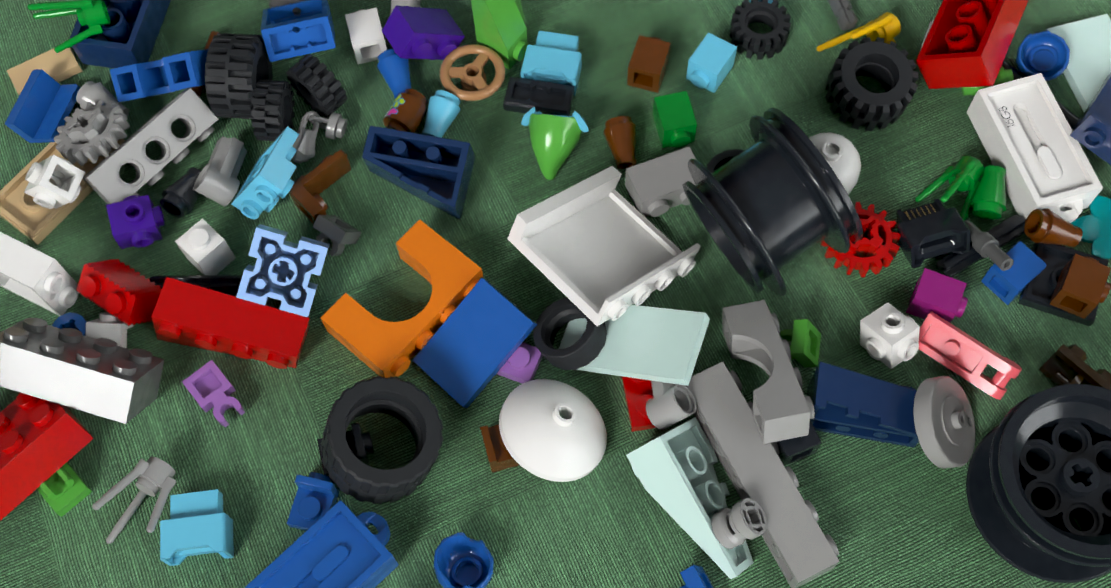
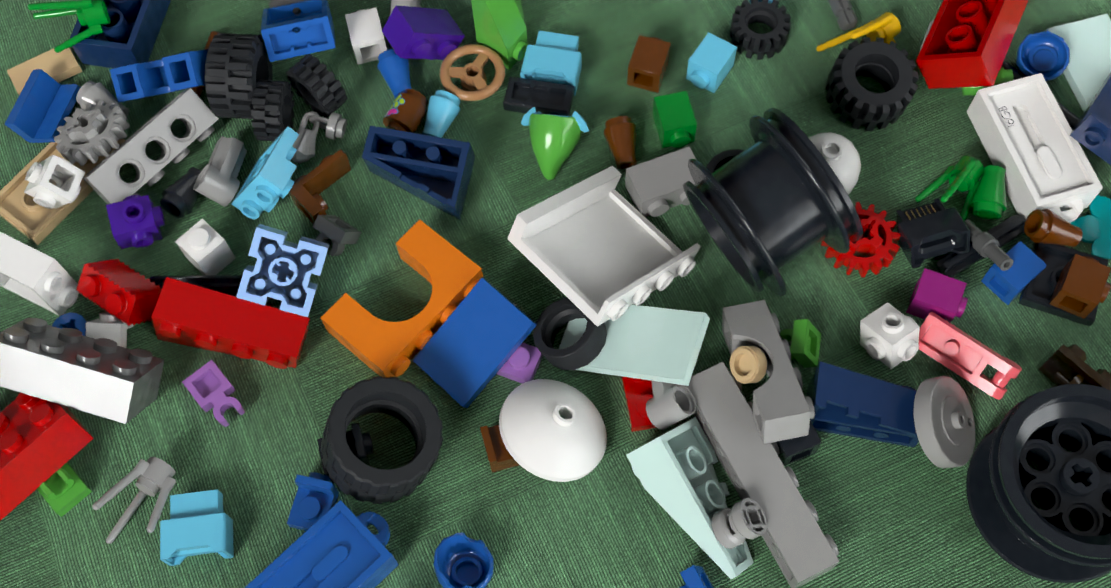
none -> tan tile [729,346,767,384]

